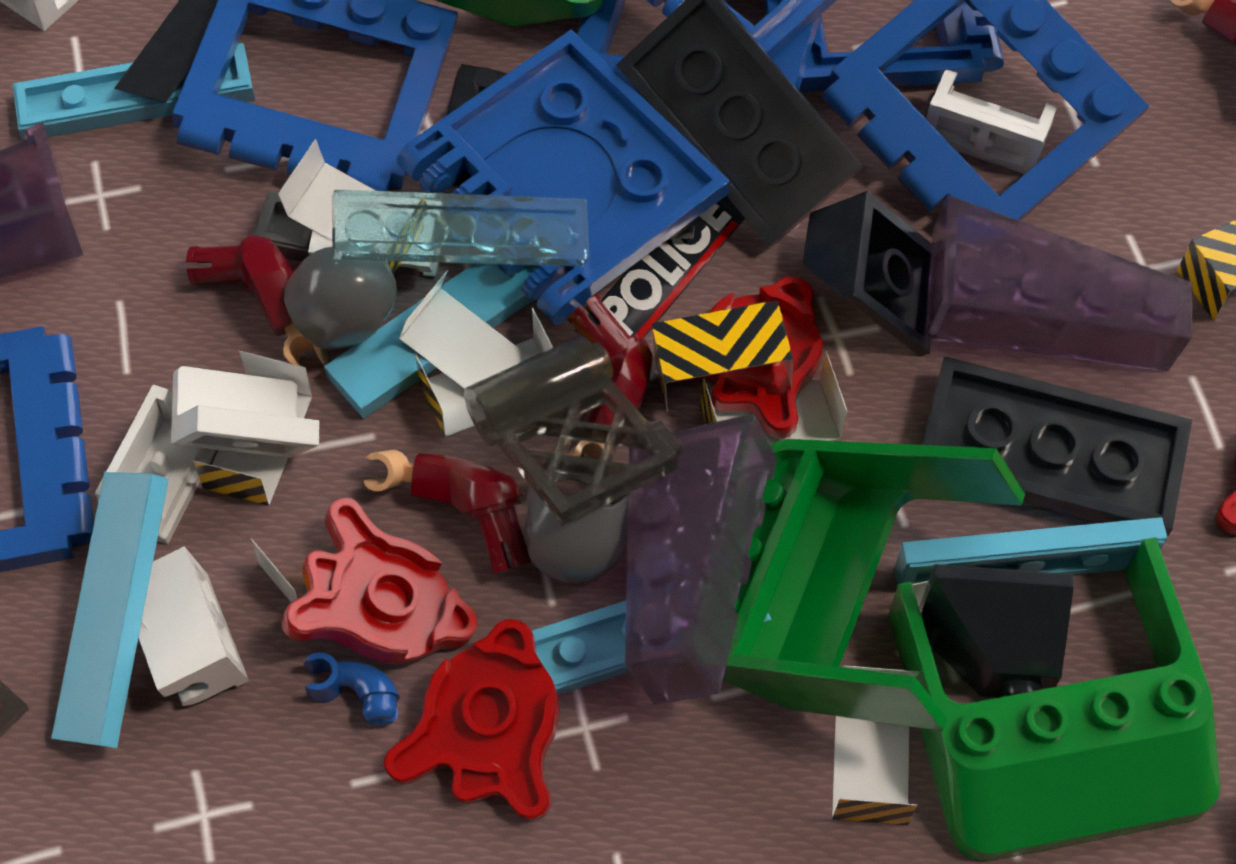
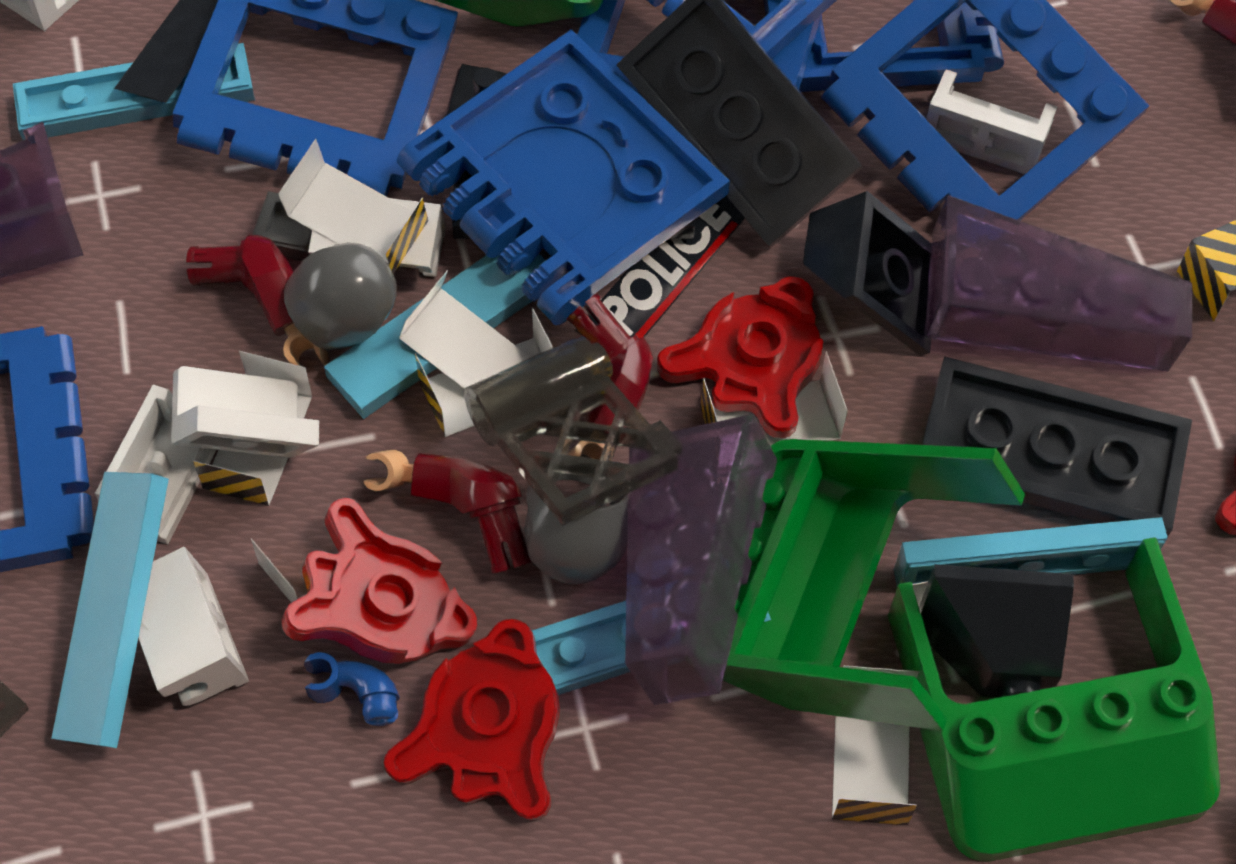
clear light blue plate [332,189,589,267] -> none
sticker [652,300,793,413] -> none

